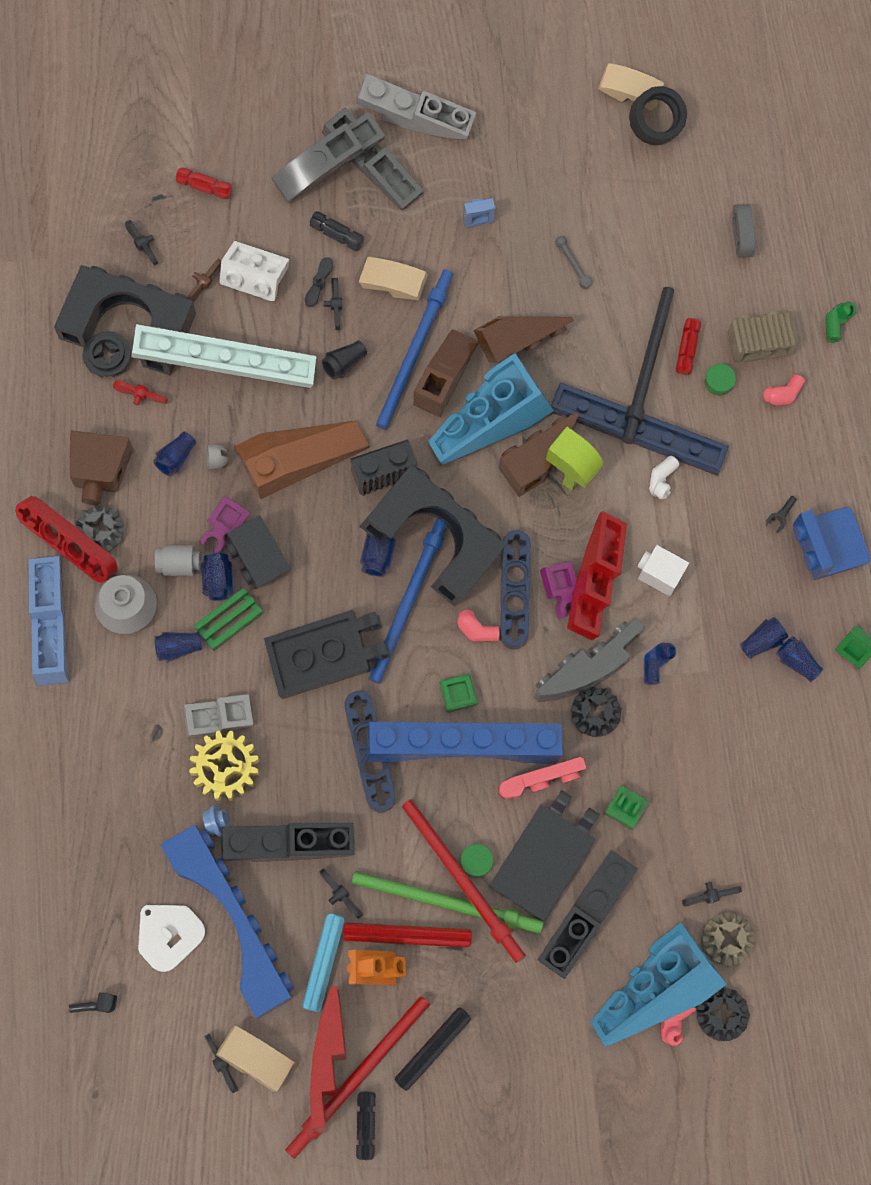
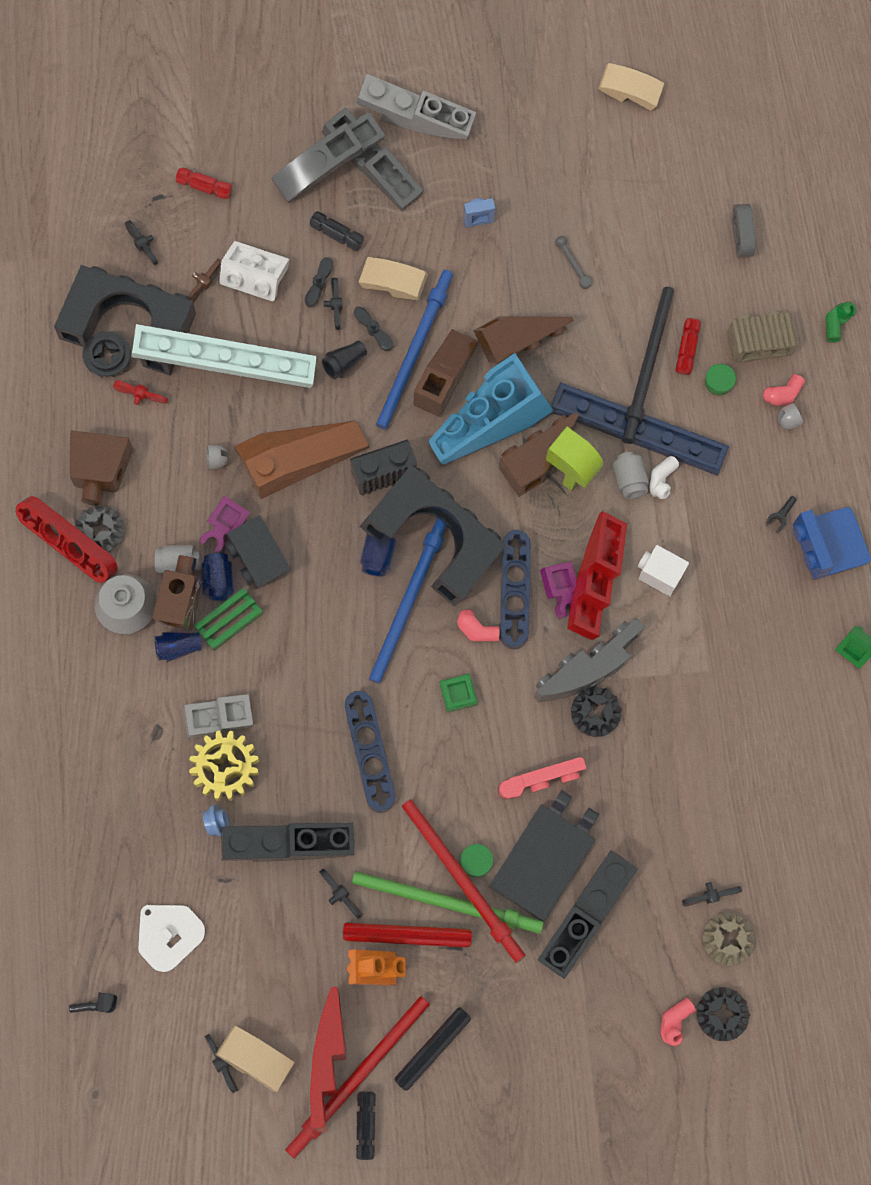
medium blue slope [28,556,69,686] -> none
clear blue cone [153,431,196,477] -> none
blue arch [160,825,294,1019] -> none
black tile [264,610,391,699] -> none
medium azure axle [302,914,345,1012] -> none
blue arch [367,722,563,763] -> none
dark azure wedge [591,922,727,1047] -> none
green tile [604,785,649,830] -> none
black tyre [629,86,687,146] -> none
clear blue arm [644,642,676,685] -> none
clear blue cone [740,617,788,659] -> none
clear blue cone [776,636,823,682] -> none
none -> reddish brown torso [152,555,202,631]
none -> black piece [354,307,393,351]
none -> light grey brick [612,452,649,499]
none -> light grey hinge [778,403,803,429]

